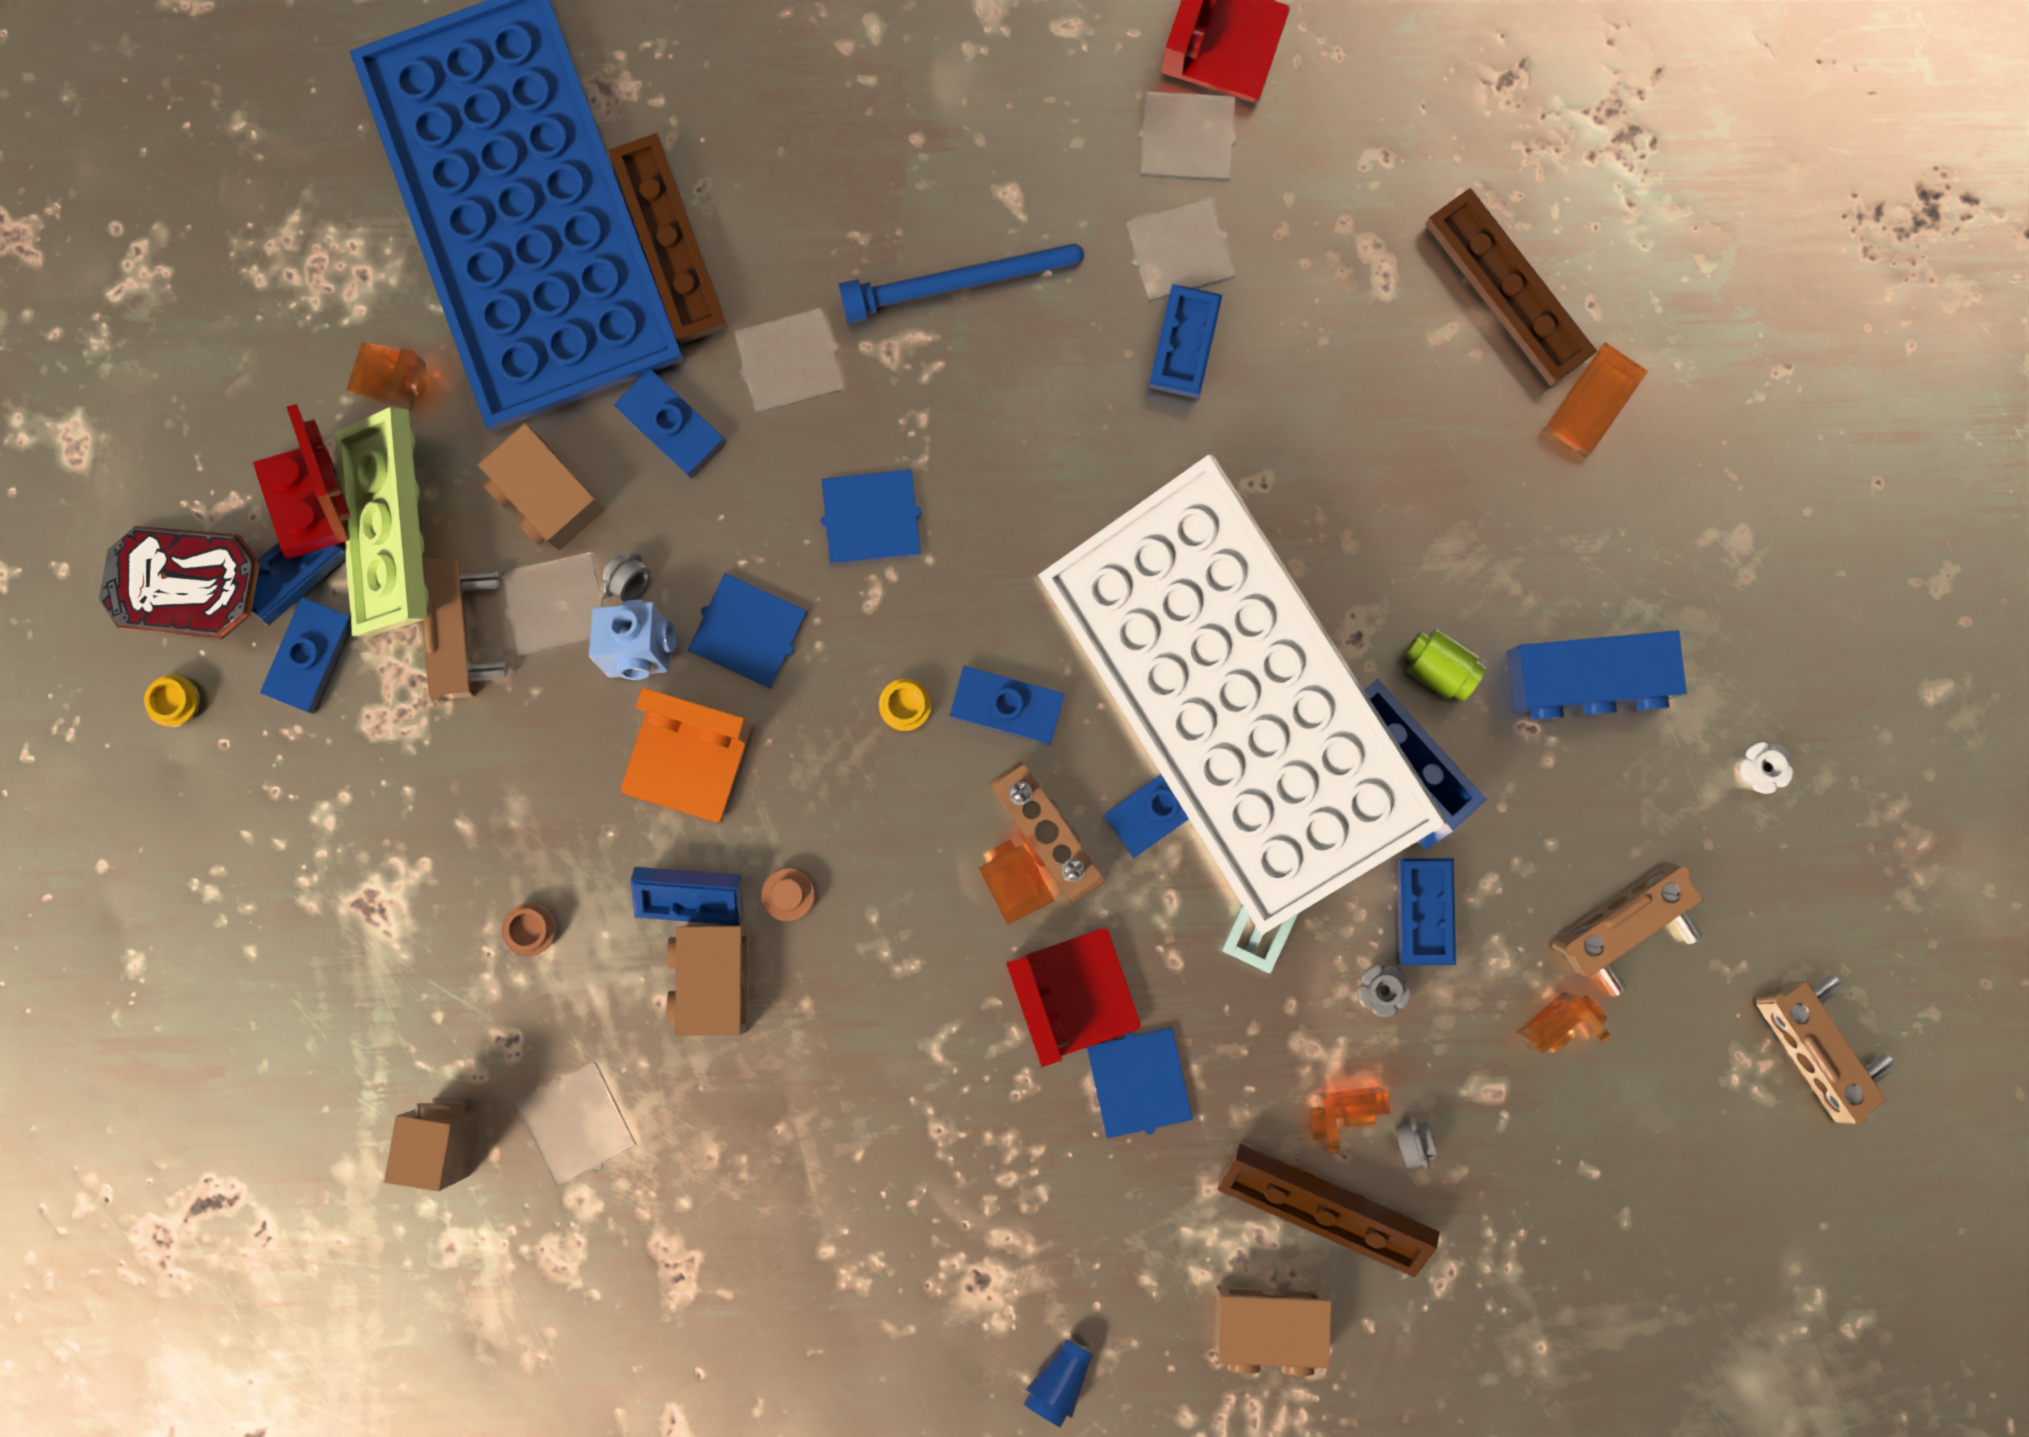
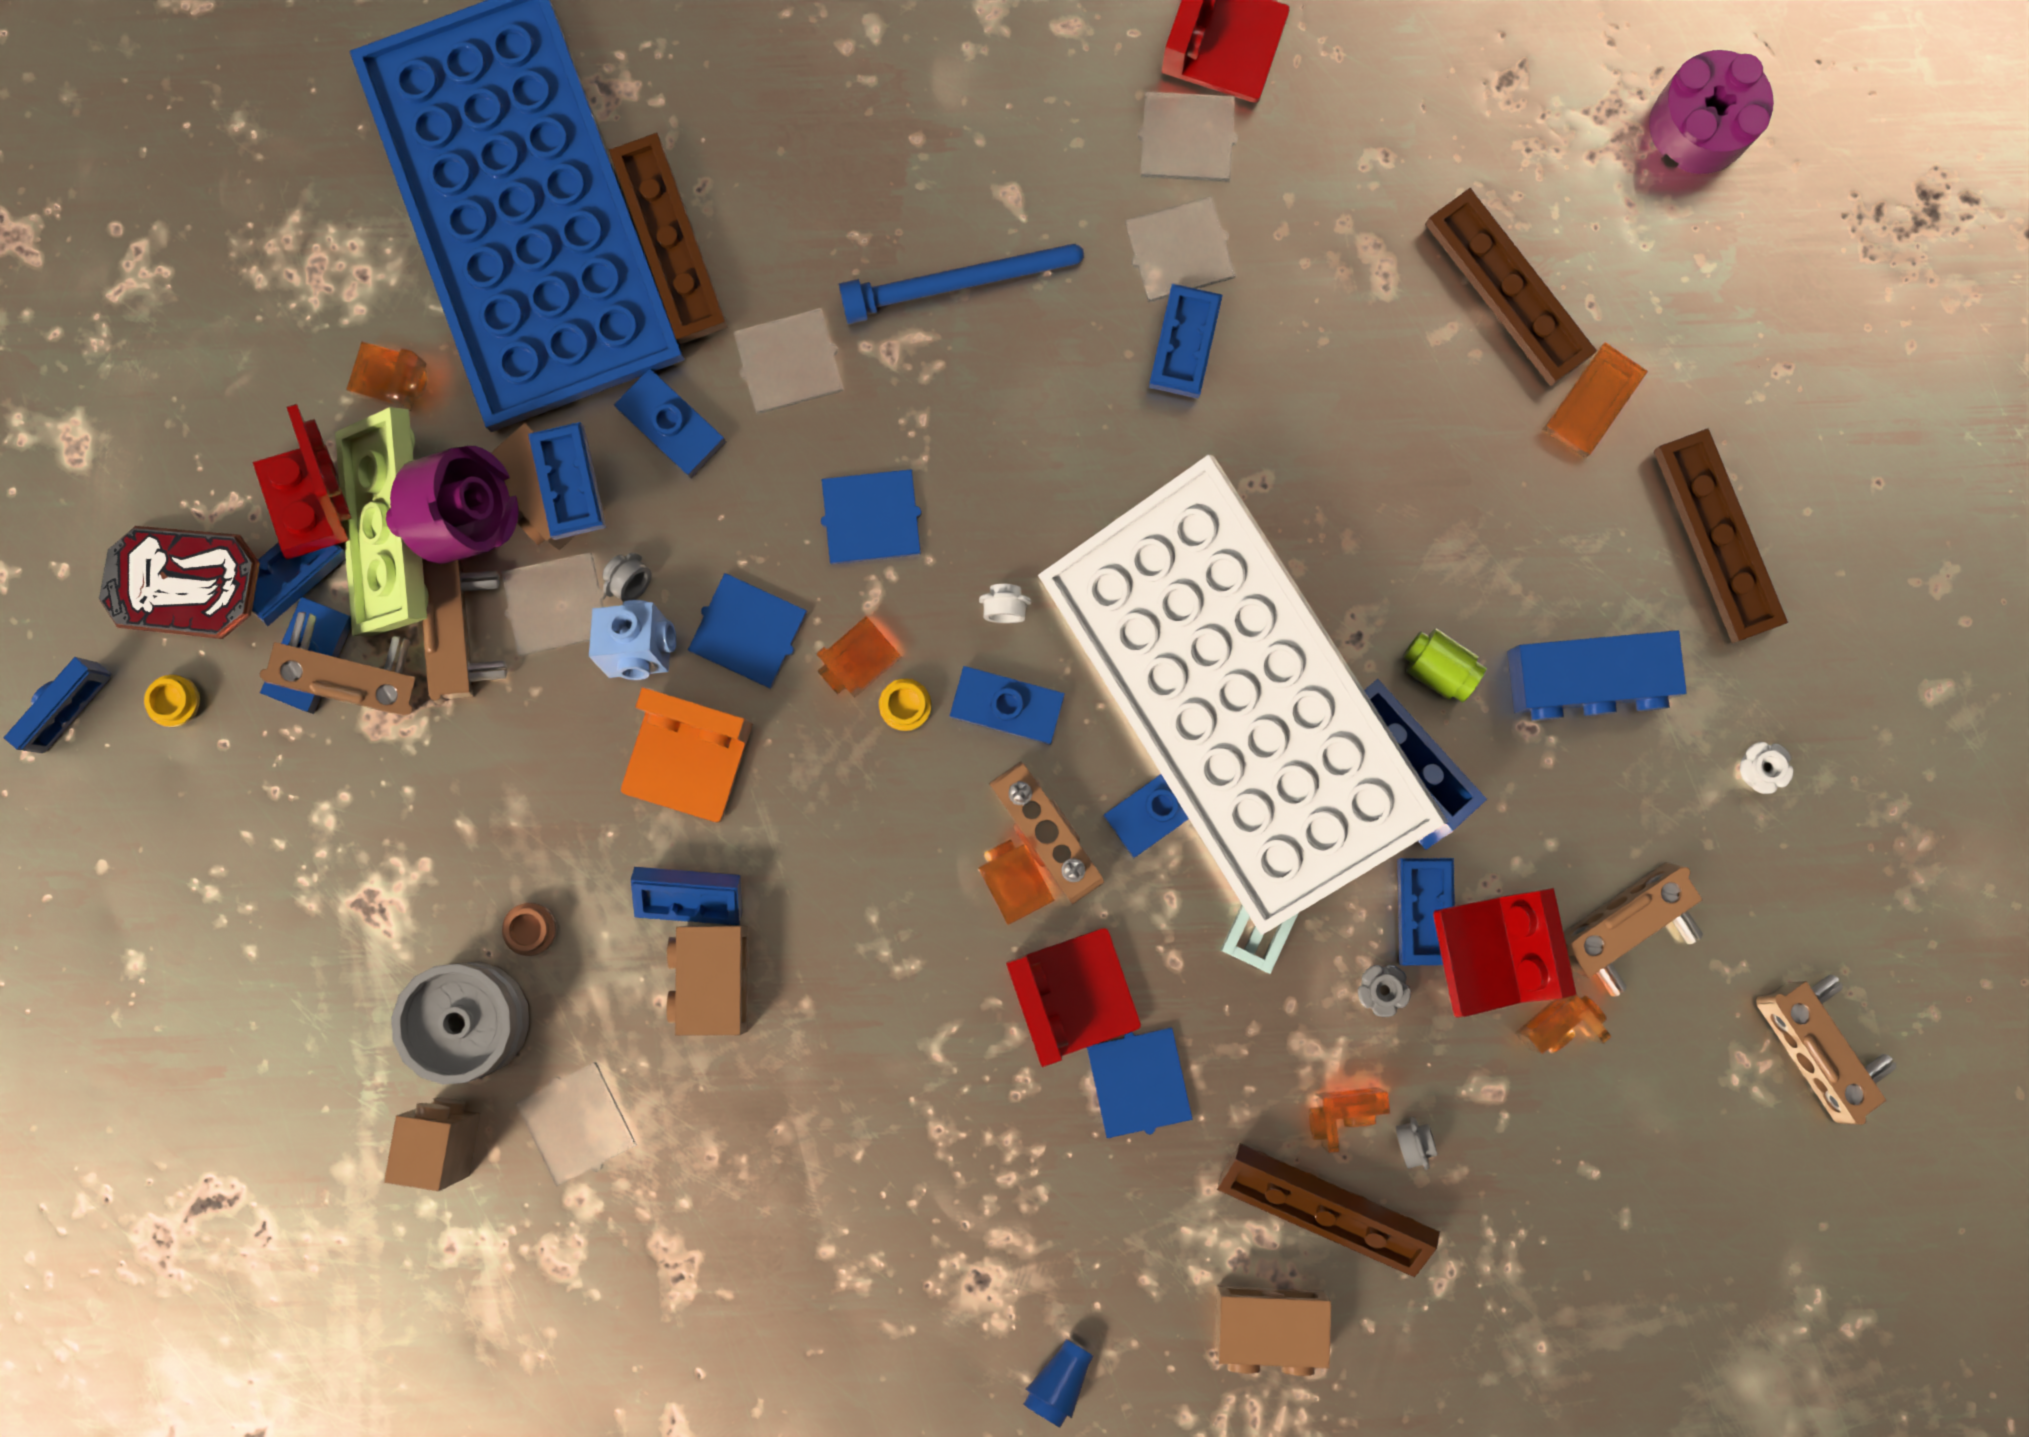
nougat plate [761,868,815,922] -> none
none -> blue plate [3,657,112,753]
none -> medium nougat piece [260,612,416,717]
none -> magenta brick [386,446,519,564]
none -> light grey wheel [391,961,529,1085]
none -> blue plate [528,422,607,540]
none -> clear orange bracket [816,616,902,698]
none -> white plate [979,584,1031,623]
none -> red bracket [1433,888,1577,1018]
none -> magenta brick [1649,50,1774,174]
none -> reddish brown plate [1653,428,1788,644]

